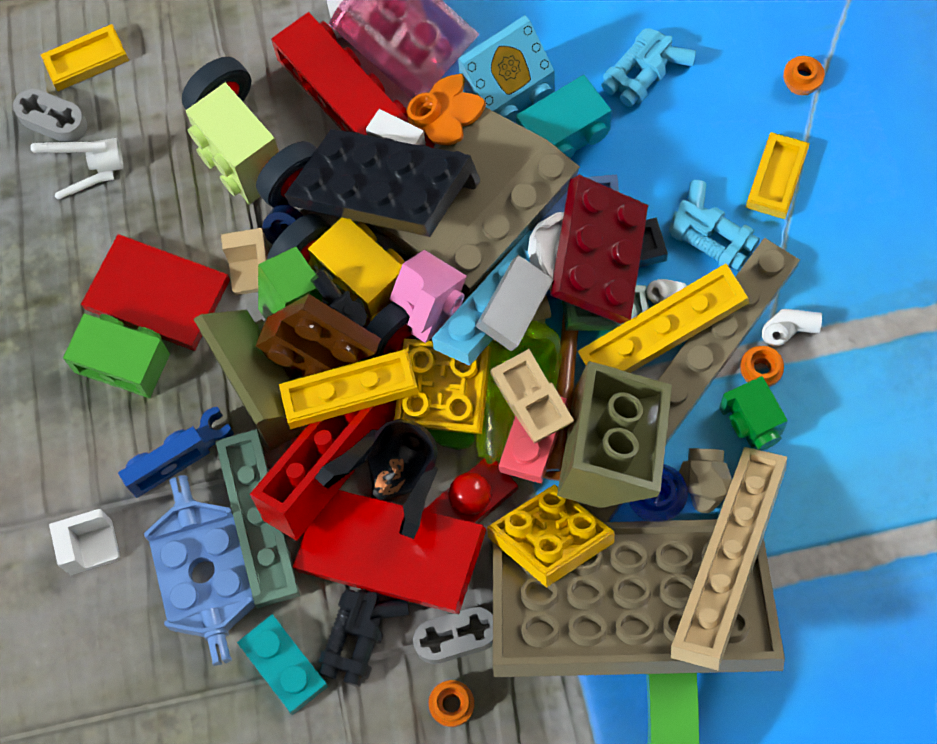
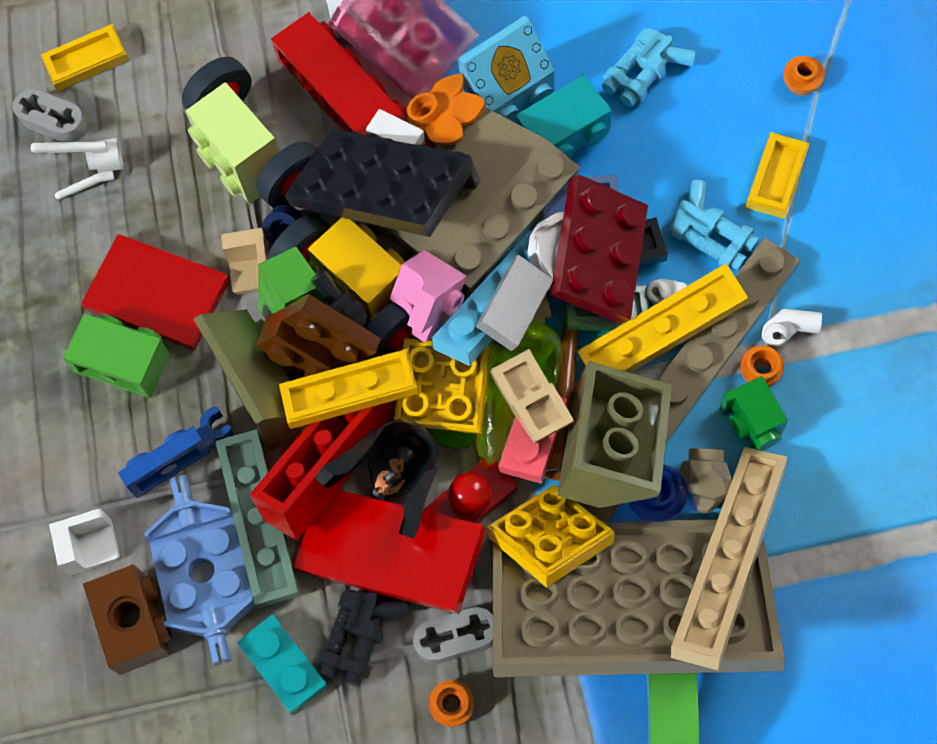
none -> reddish brown brick [83,564,173,675]

